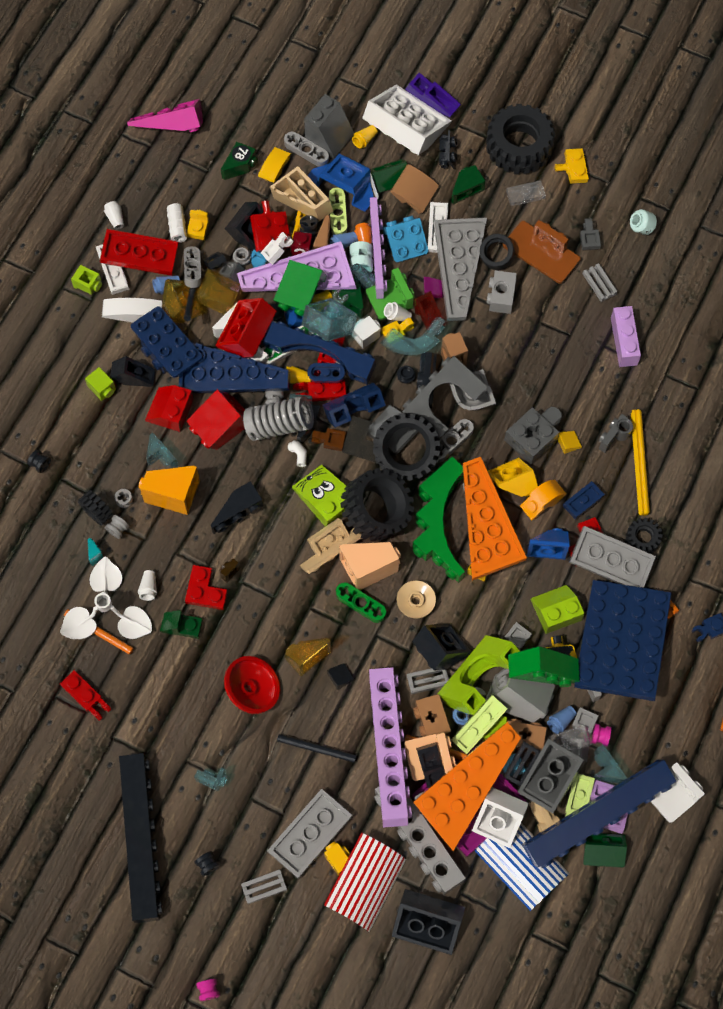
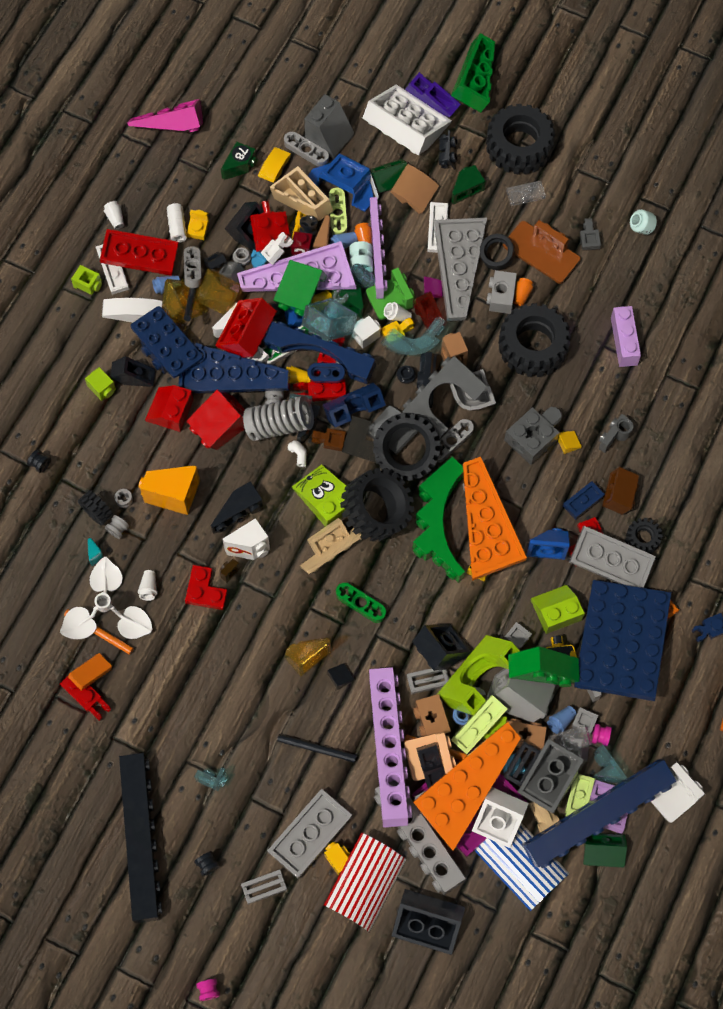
clear light blue slope [146,433,178,468] -> none
dark green slope [160,610,203,639] -> none
red dish [224,656,280,714] -> none
light nougat slope [339,542,401,590] -> none
yellow cone [352,125,378,149] -> none
dark azure bracket [383,215,428,262] -> none
tan dish [397,581,436,619] -> none
yellow slope [488,458,538,497] -> none
light orange brick [520,480,567,520] -> none
yellow plate [555,149,589,184] -> none
light grey tile [582,263,617,302] -> none
yellow axle [631,409,650,516] -> none
none -> orange tile [68,653,112,691]
none -> white slope [223,518,270,560]
none -> green wedge [451,33,495,113]
none -> black tyre [498,303,571,377]
none -> orange cone [513,278,534,307]
none -> reddish brown brick [602,467,639,515]

